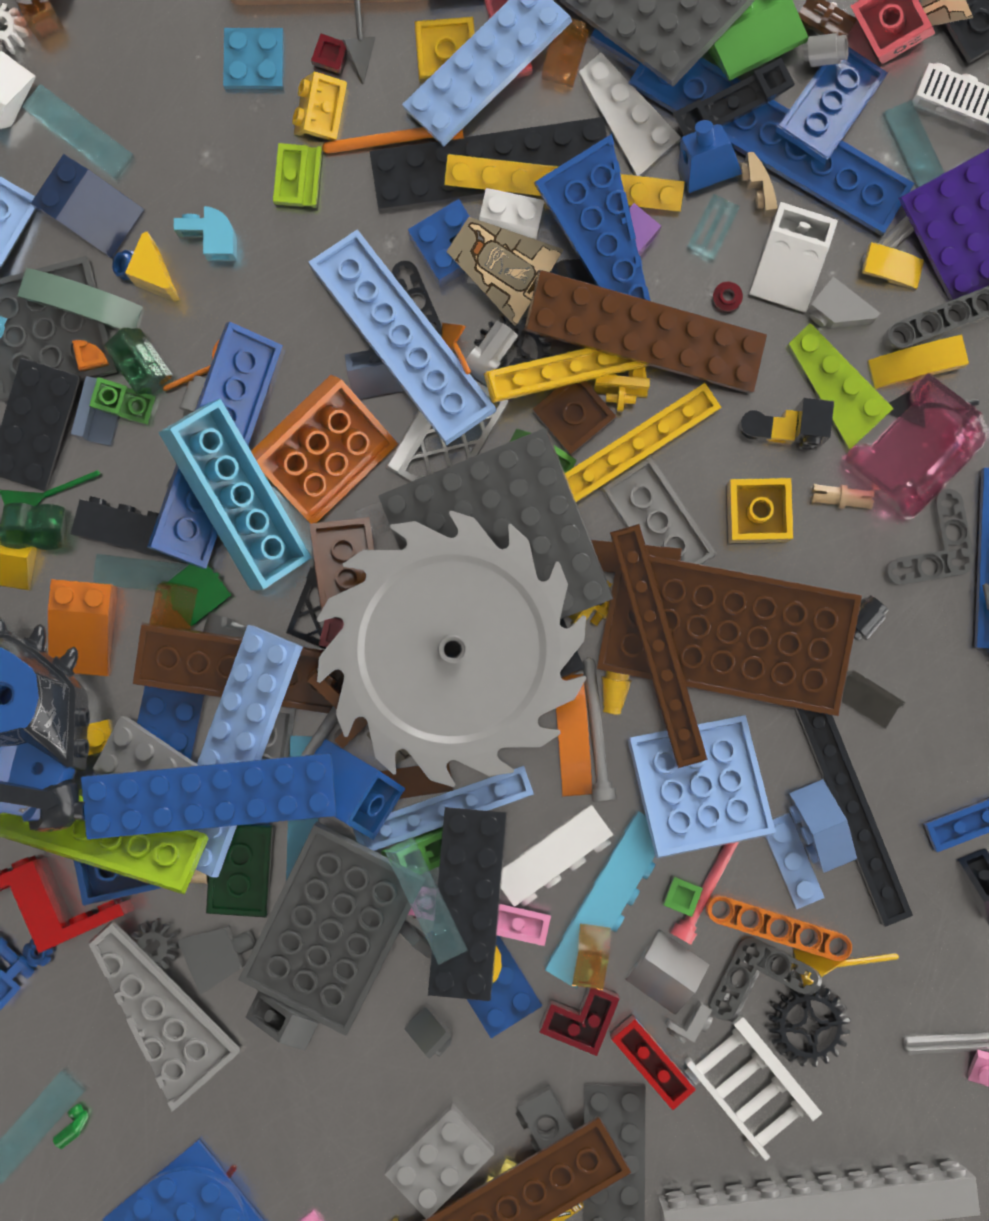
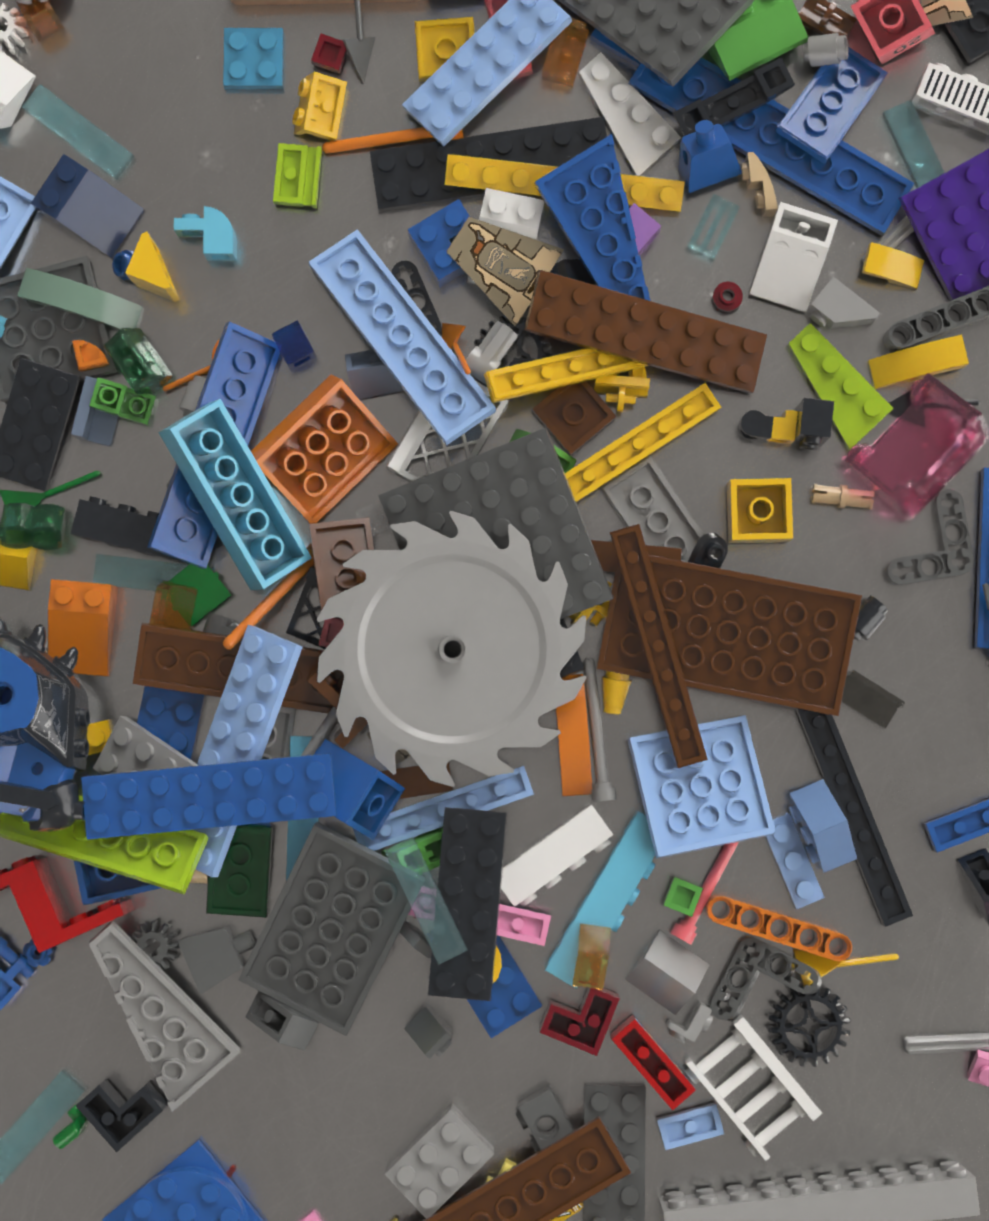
none -> black brick [76,1079,168,1153]
none -> orange piece [223,543,314,649]
none -> clear blue panel [272,320,317,371]
none -> light blue plate [656,1102,724,1150]
none -> black plate [688,533,728,568]

